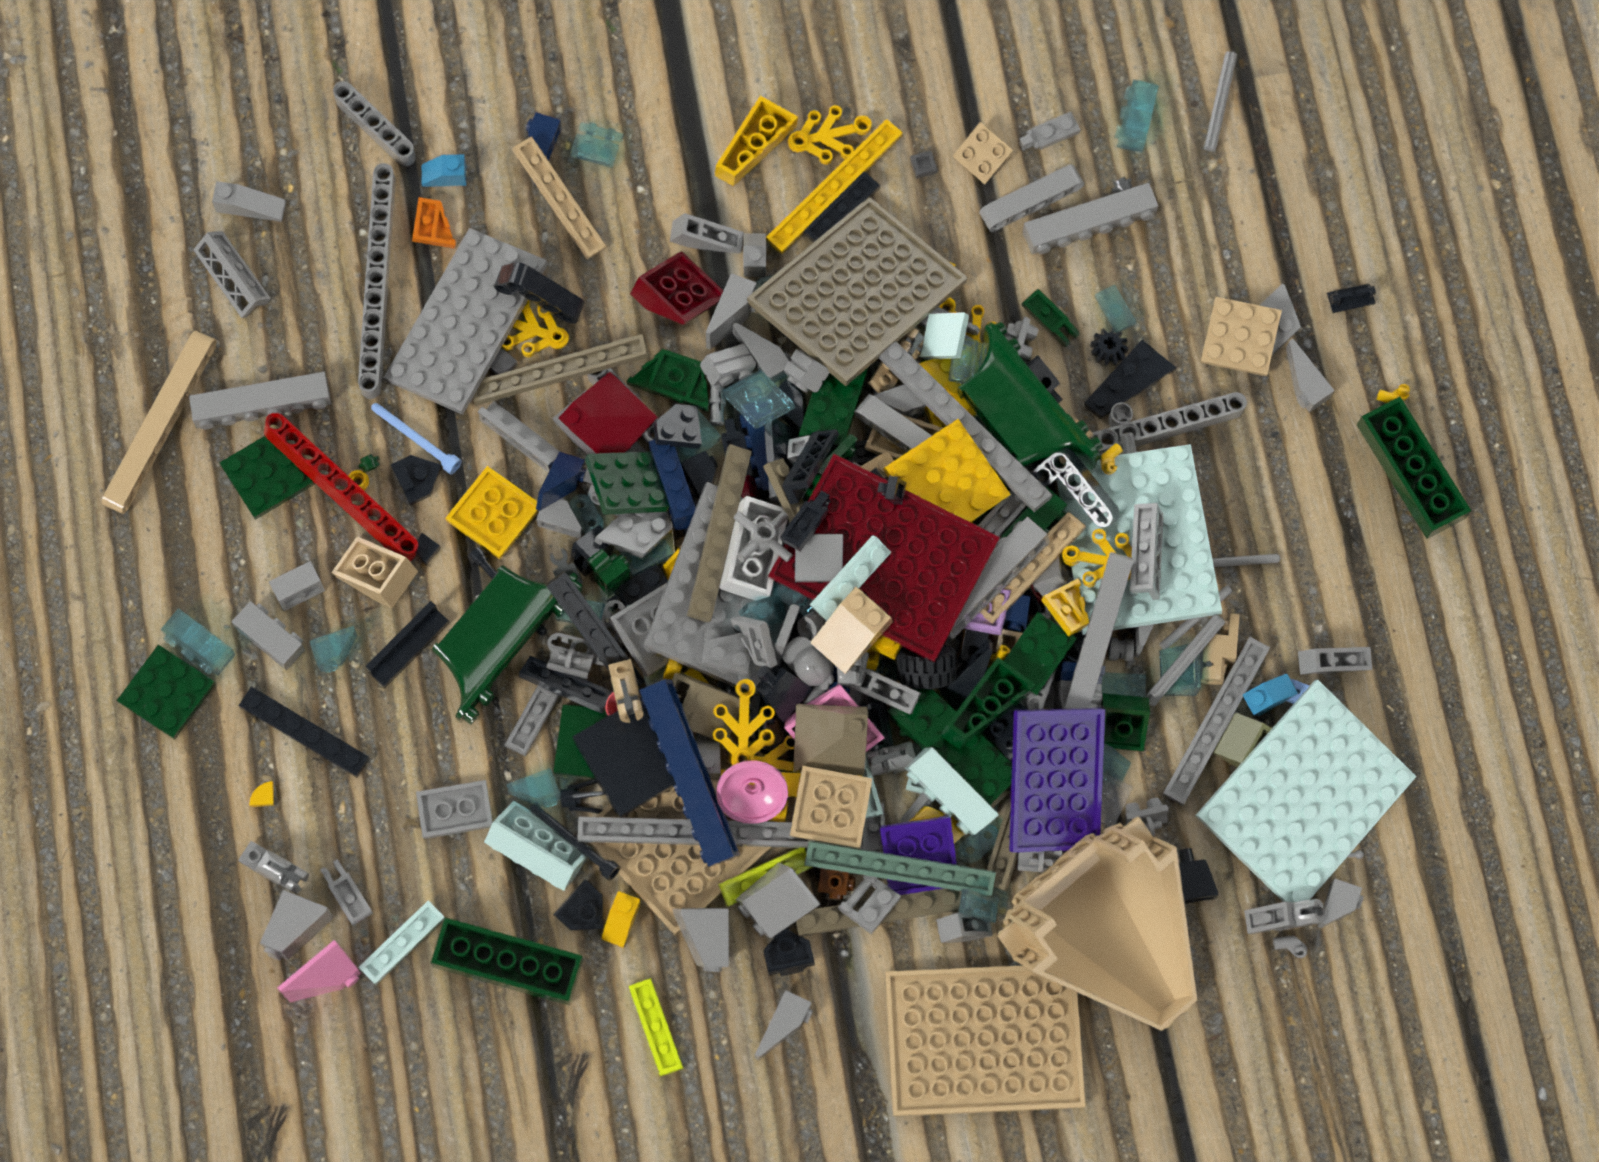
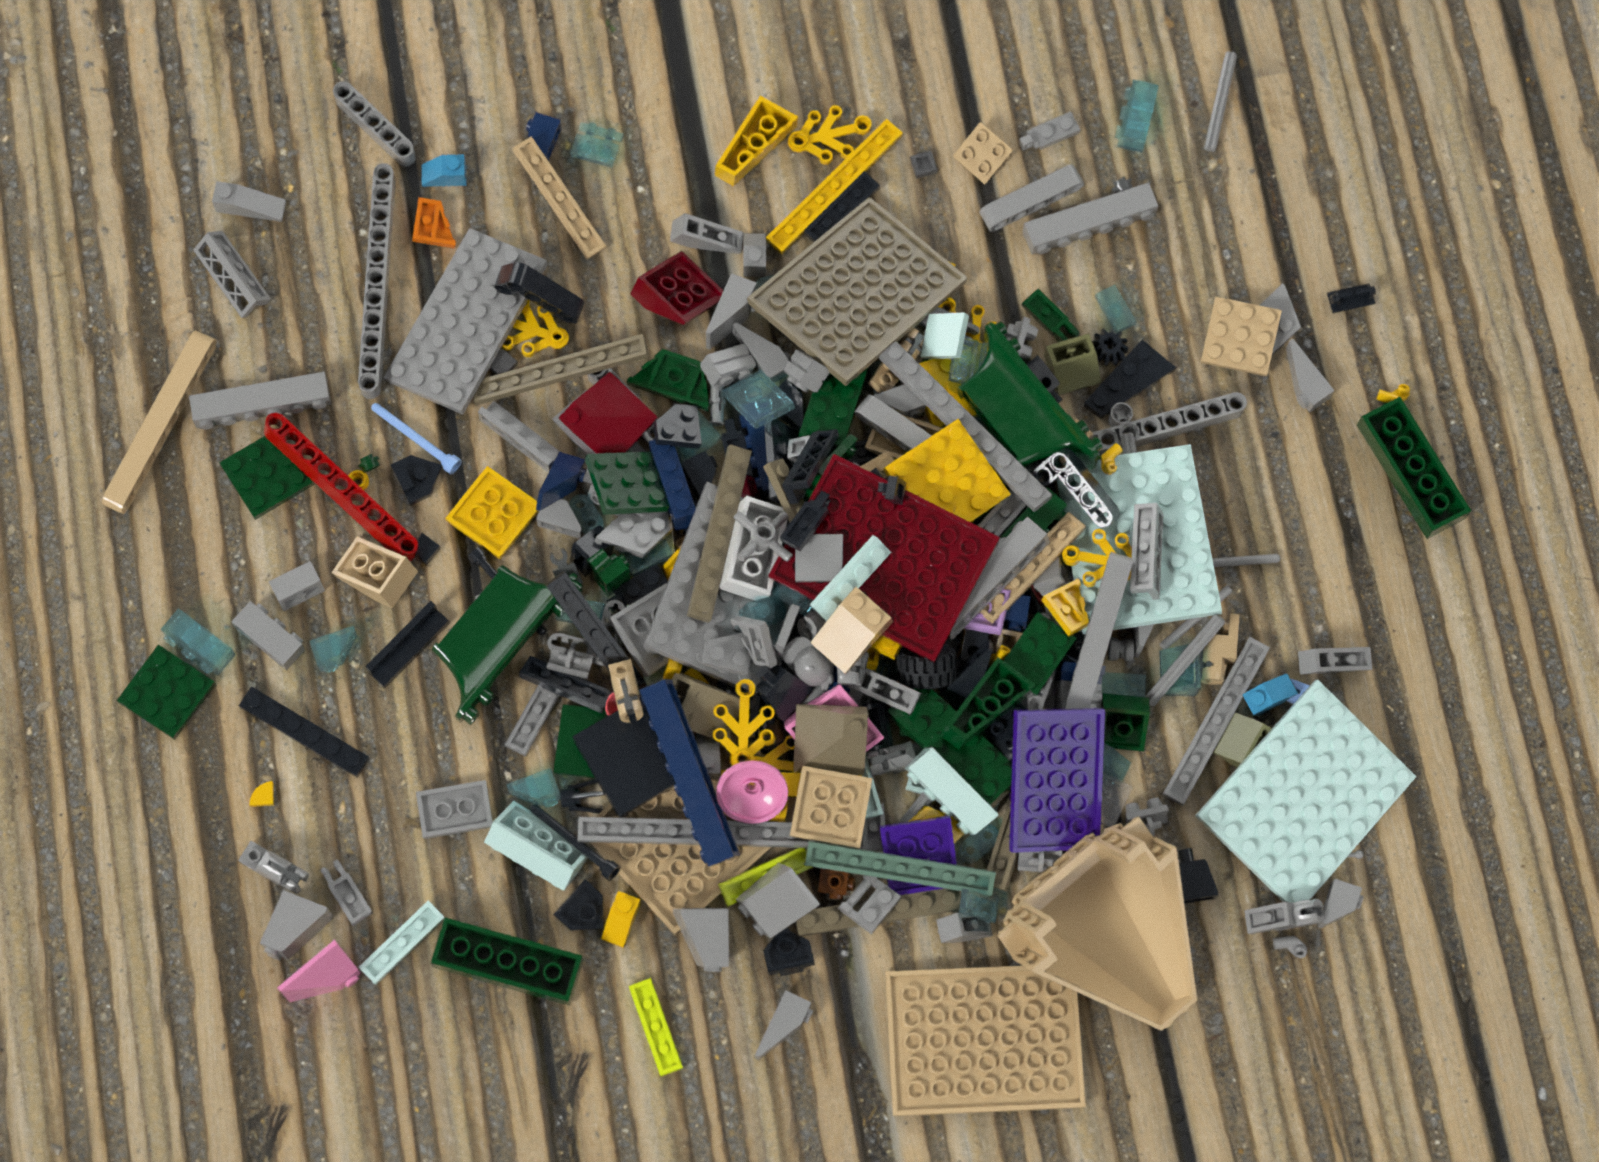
none -> olive slope [1044,334,1101,395]

